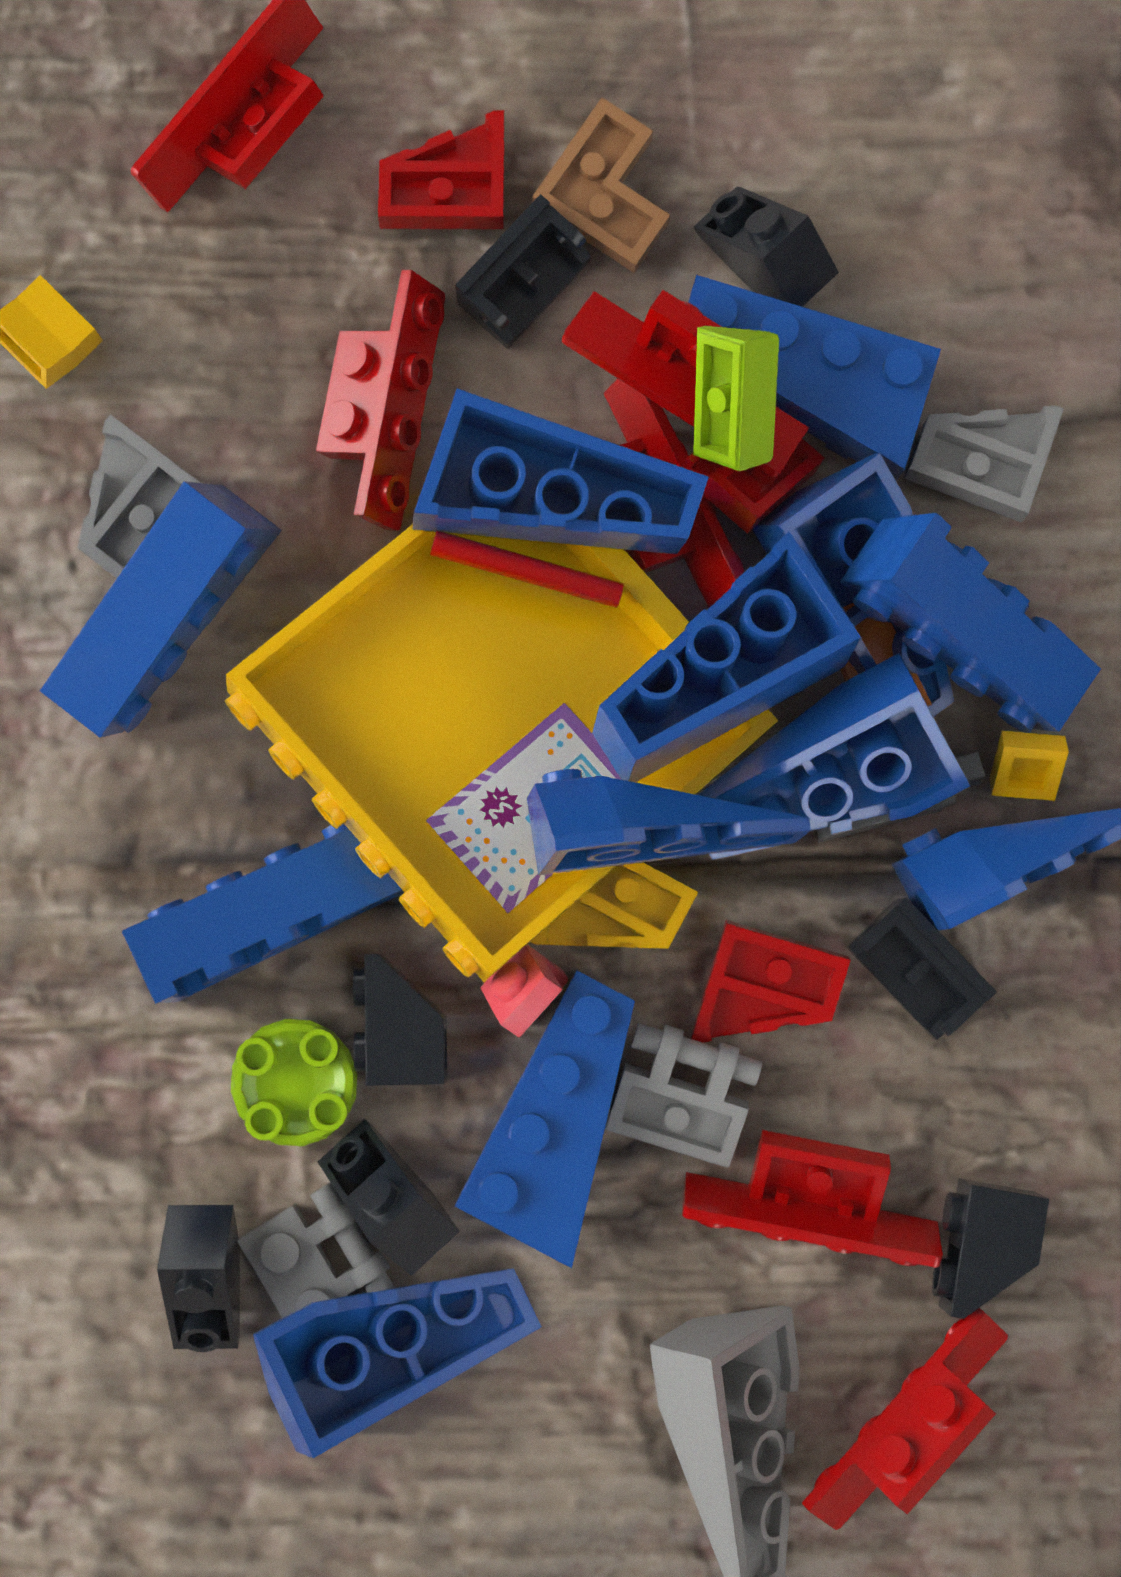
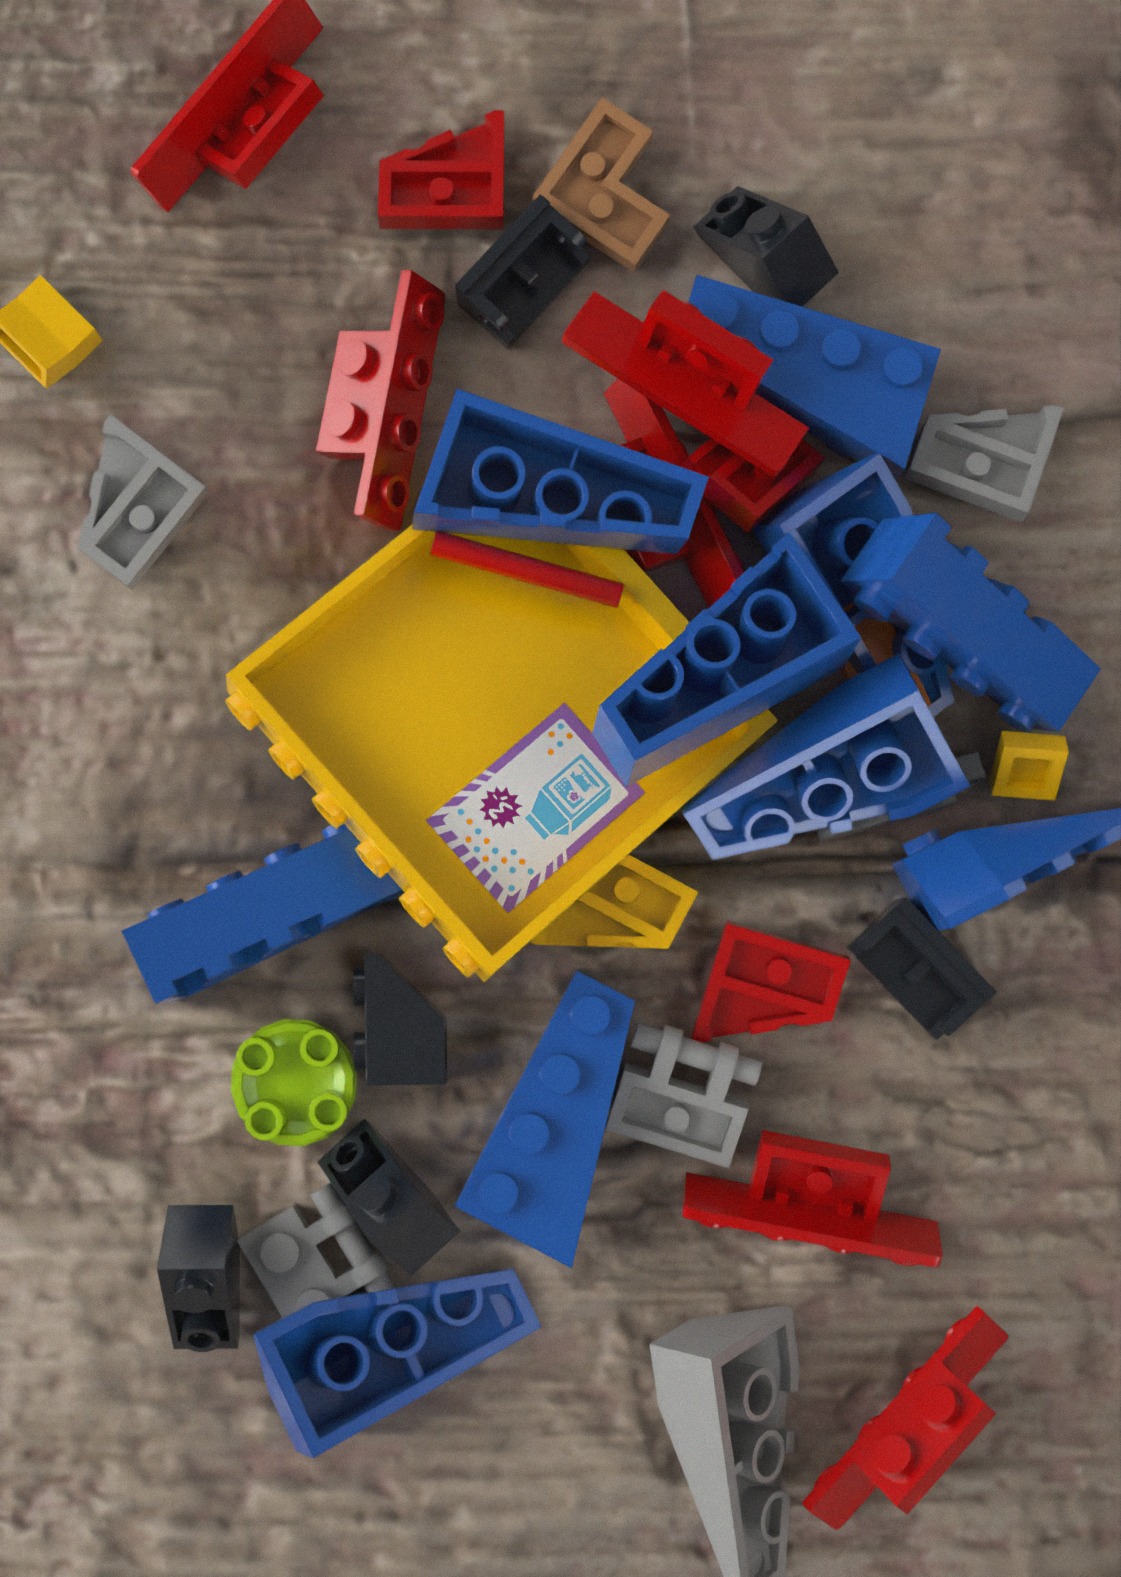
blue wedge [40,481,282,738] -> none
coral bracket [480,944,568,1038] -> none
blue wedge [527,769,811,876] -> none
lime slope [693,326,779,471] -> none
black slope [932,1178,1049,1319] -> none

